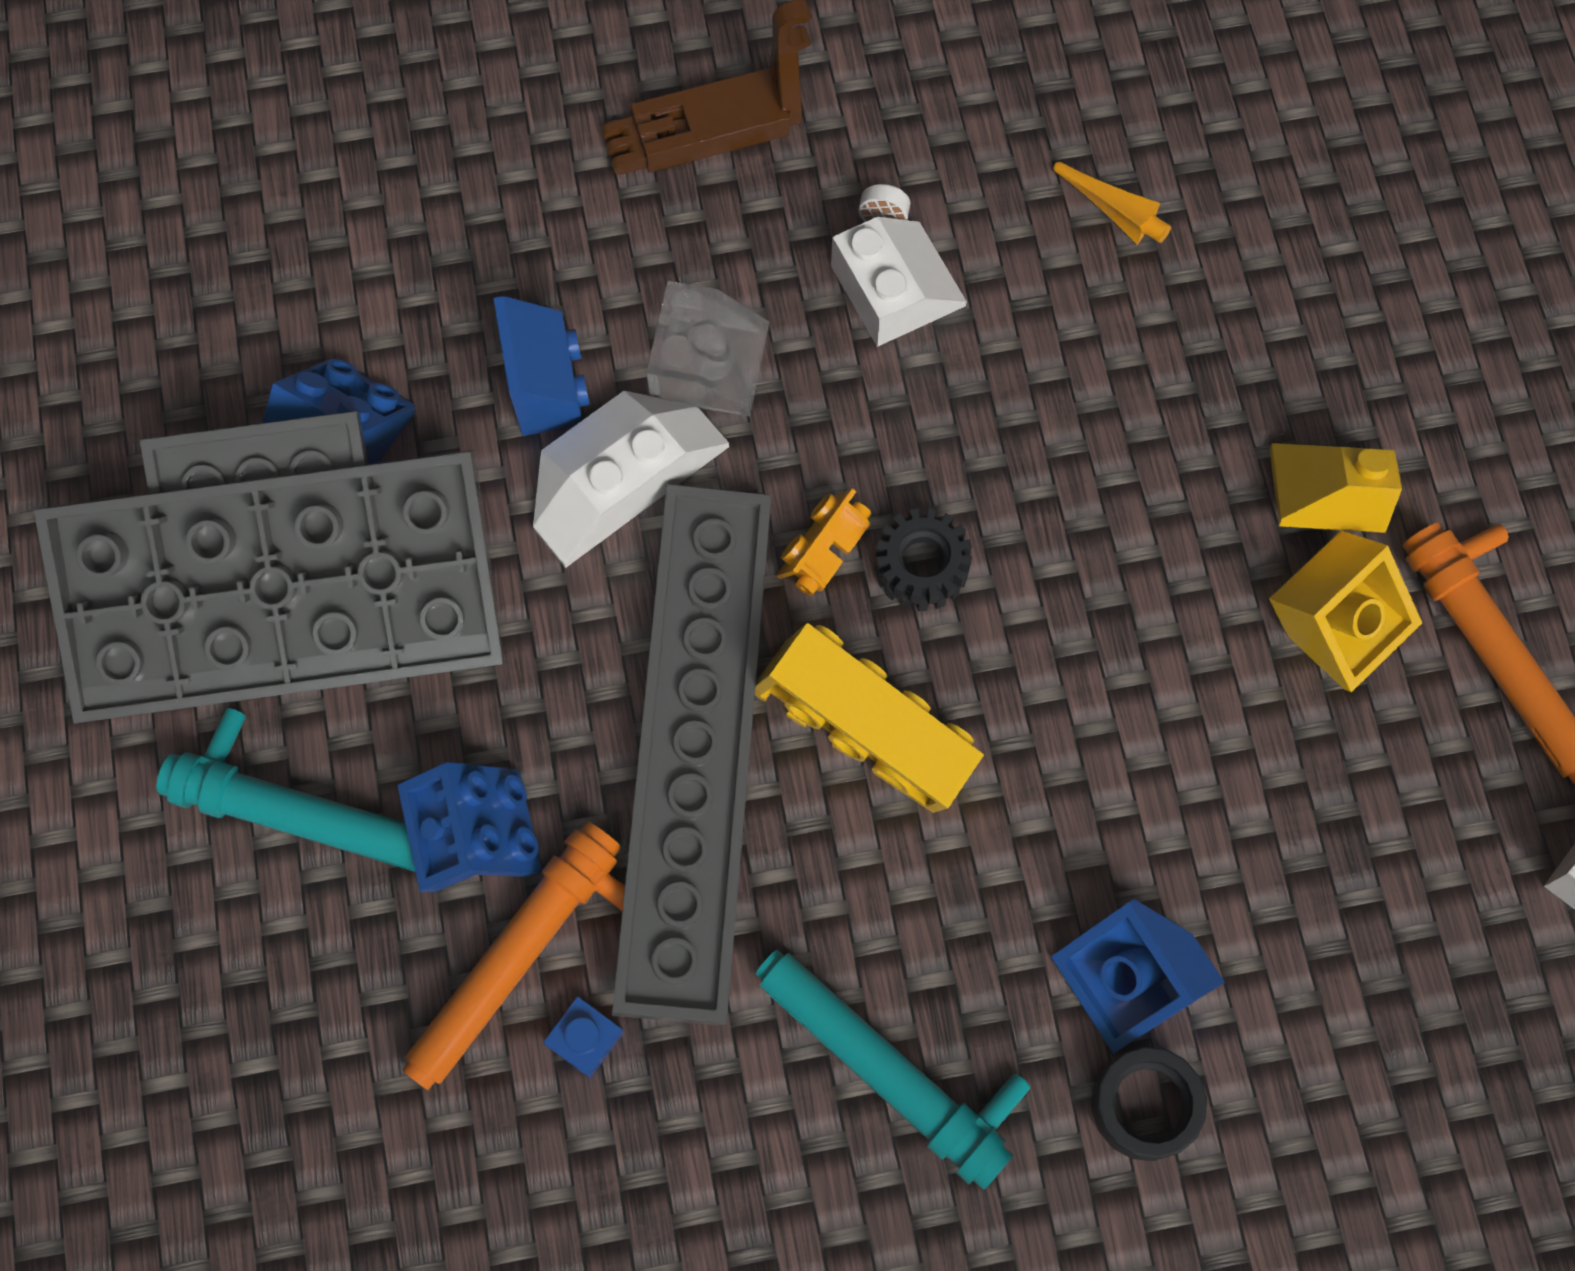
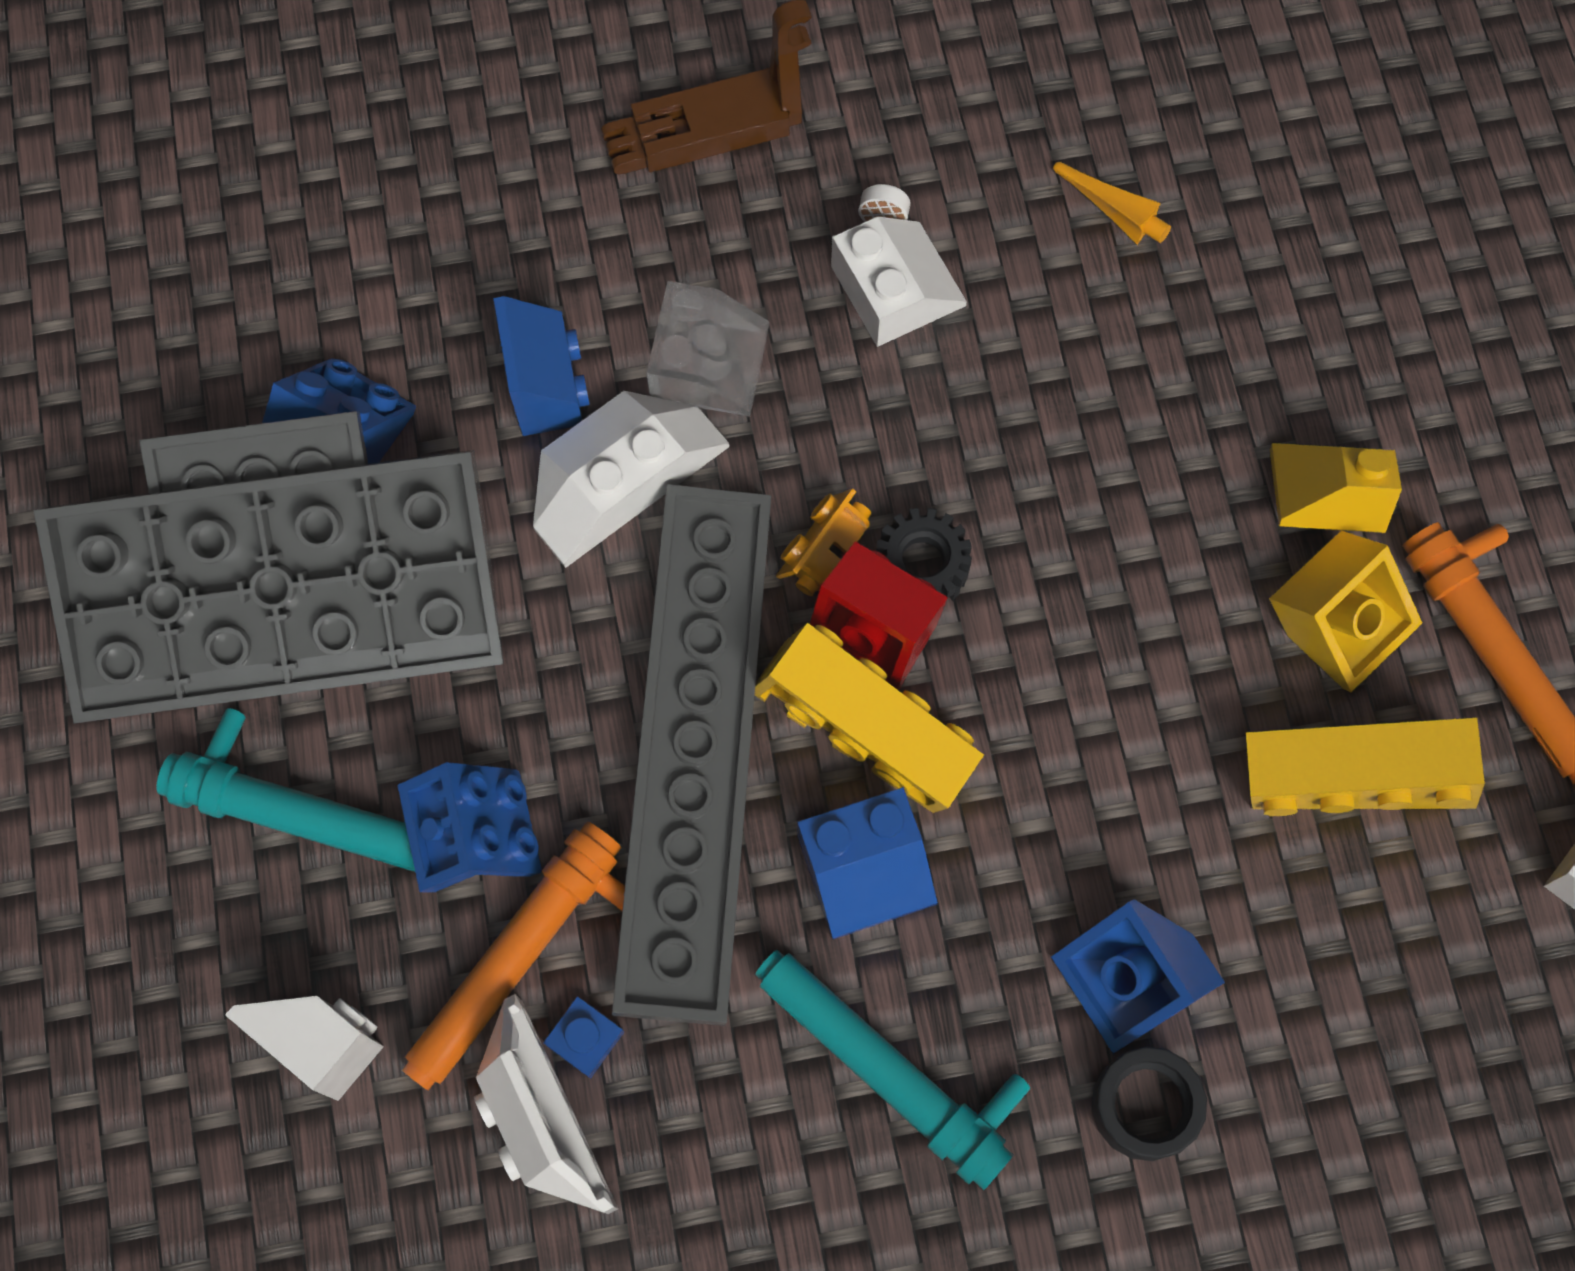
none -> white slope [225,996,384,1101]
none -> white wedge [474,994,619,1214]
none -> blue slope [797,787,938,940]
none -> red slope [810,541,948,691]
none -> yellow wedge [1246,718,1485,816]

